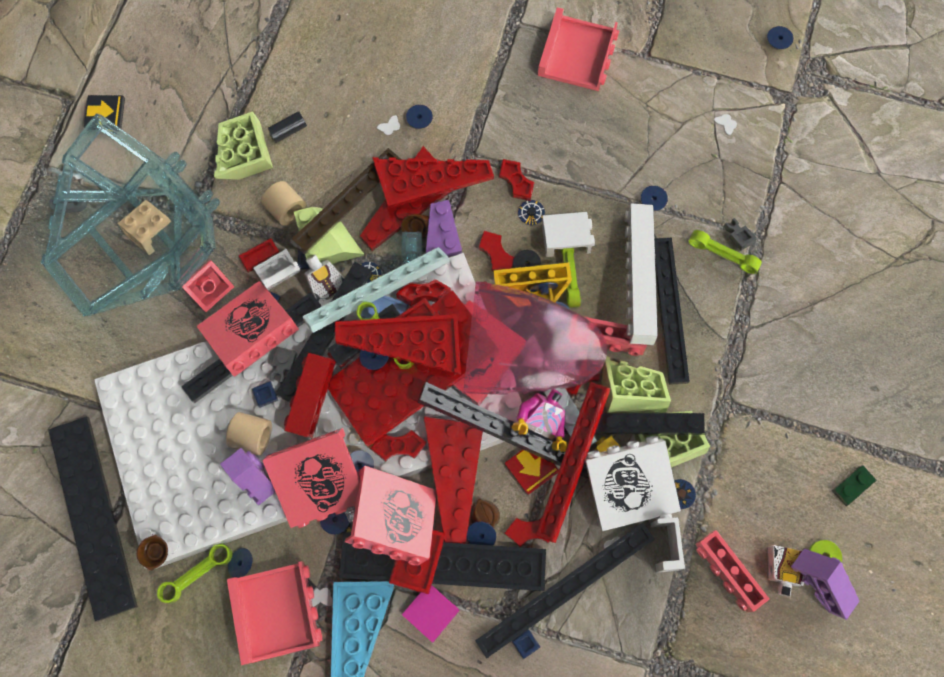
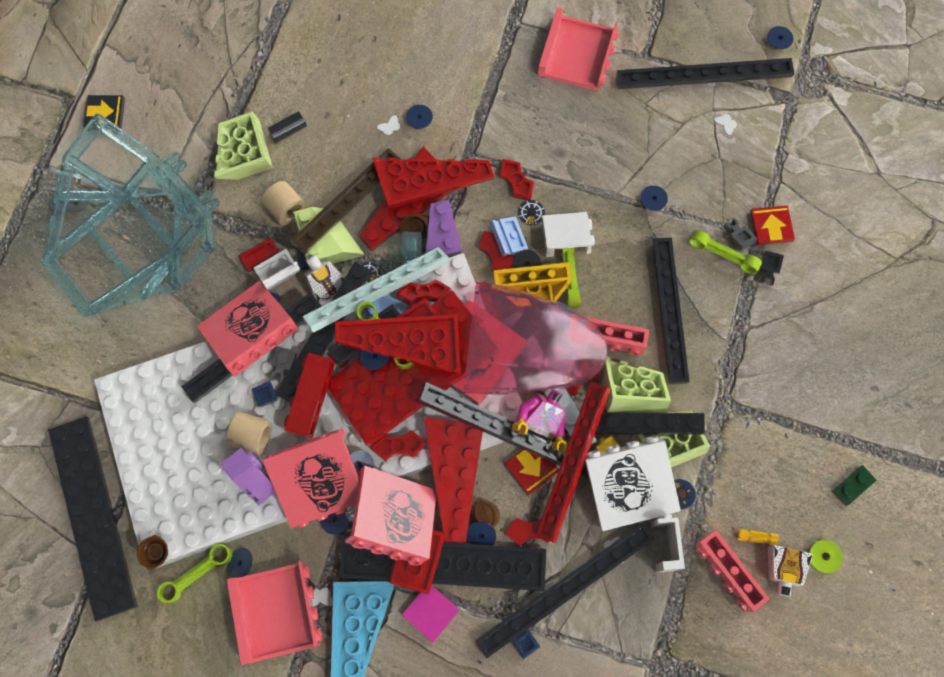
tan bracket [118,200,171,255] -> none
coral slope [181,260,234,312] -> none
dark blue piece [530,283,558,295] -> none
white brick [625,204,657,345] -> none
medium lavender wedge [791,548,859,620] -> none
none -> light blue plate [490,217,528,257]
none -> black plate [616,58,795,89]
none -> yellow axle [737,529,779,545]
none -> red tile [750,205,795,245]
none -> black plate [760,251,784,286]

